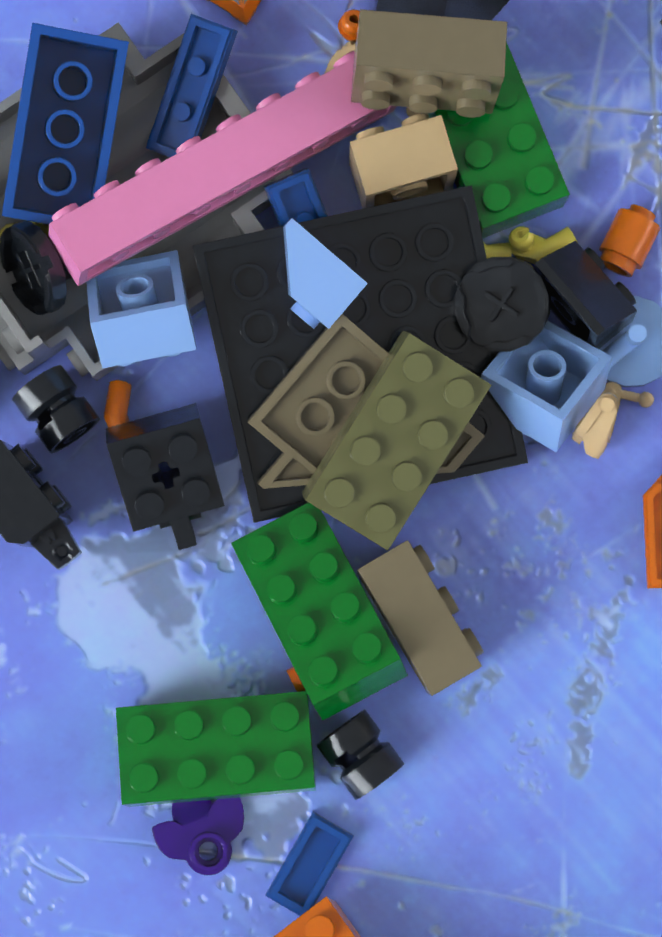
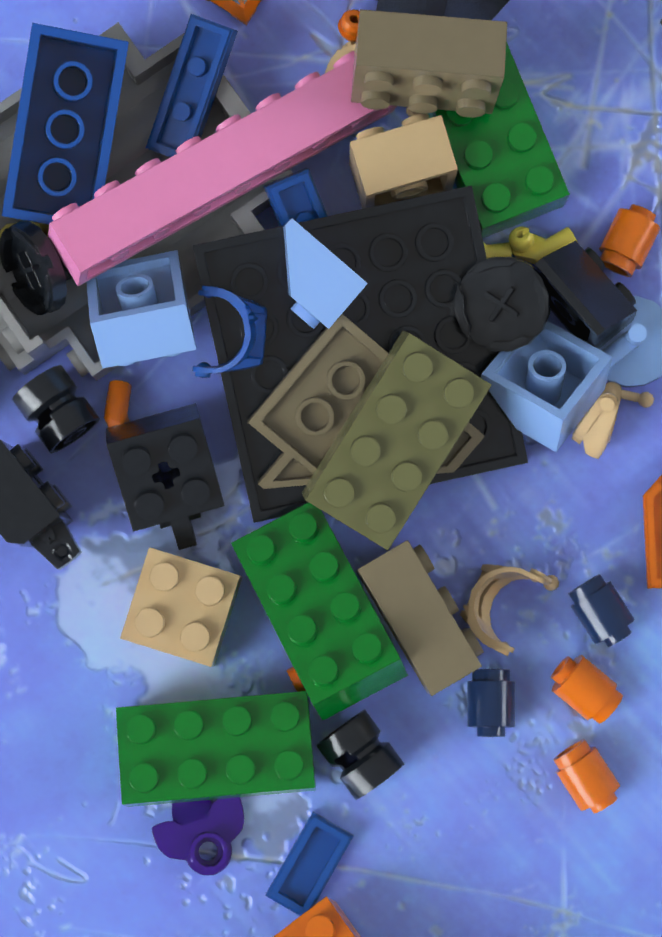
none -> tan brick [120,547,243,667]
none -> blue helmet [192,285,267,378]
none -> tan helmet [460,564,559,656]
none -> dark blue brick [467,669,515,737]
none -> orange brick [551,655,623,724]
none -> orange brick [553,739,620,814]
none -> dark blue brick [568,574,635,647]

